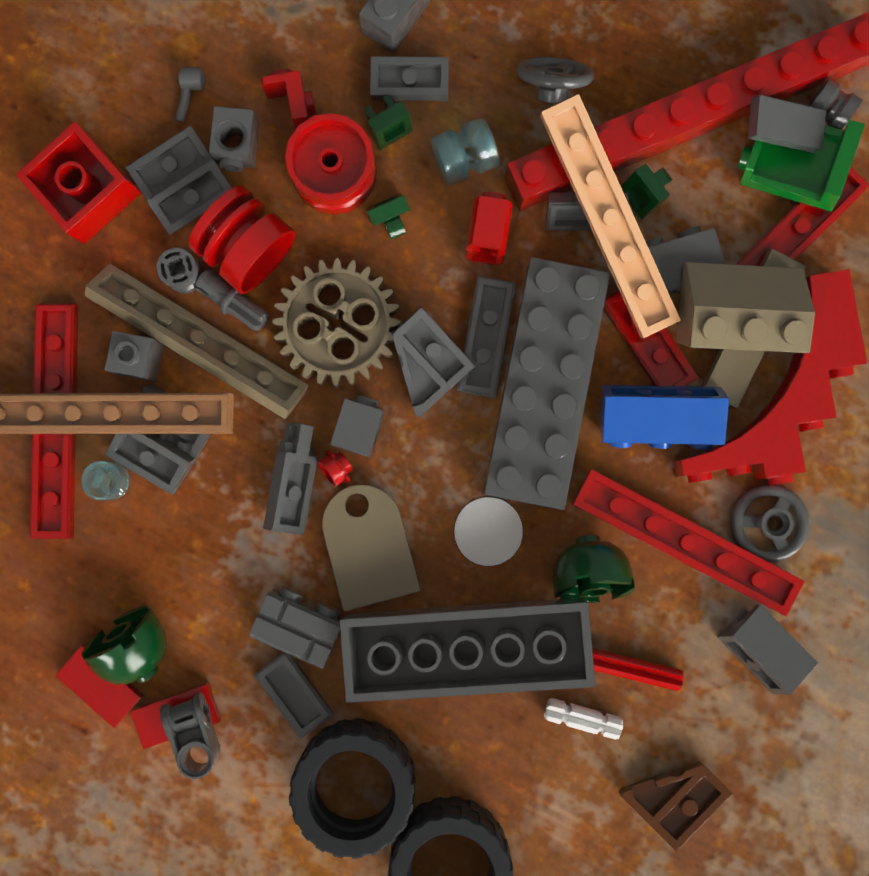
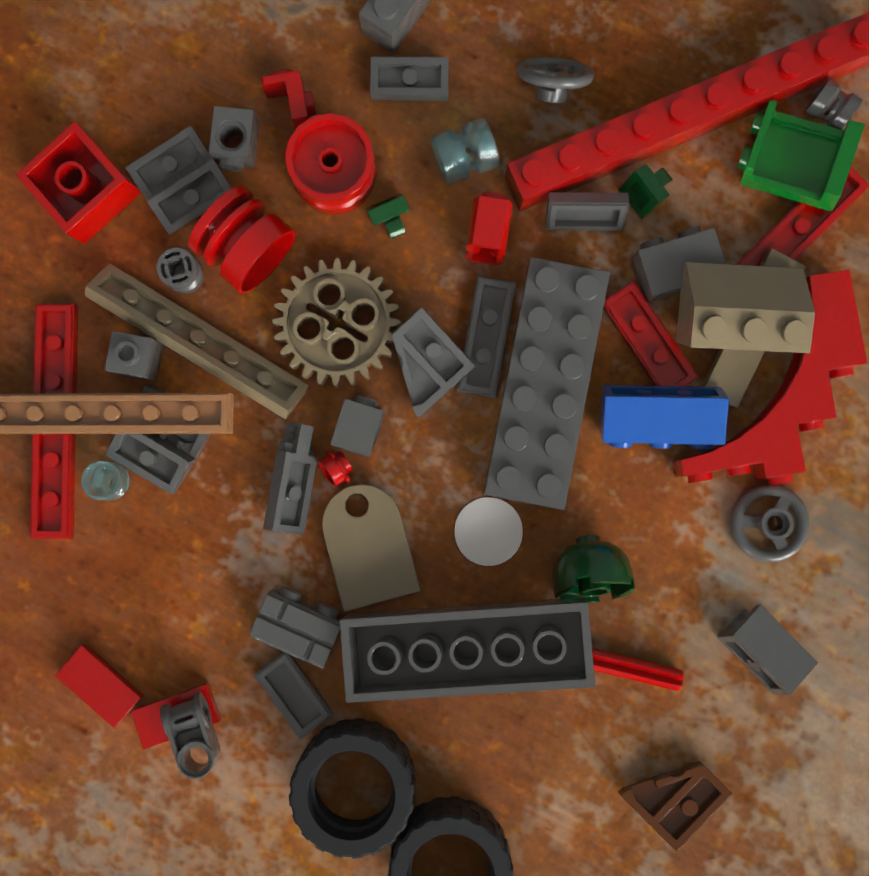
dark green cylinder [81,606,167,685] -> none
dark grey hand [175,67,205,123] -> none
dark grey axle [195,269,269,331] -> none
dark green tile [365,95,413,150] -> none
light nougat plate [540,94,681,338] -> none
white axle [544,698,623,740] -> none
red plate [571,469,805,617] -> none
dark grey tile [748,95,826,153] -> none

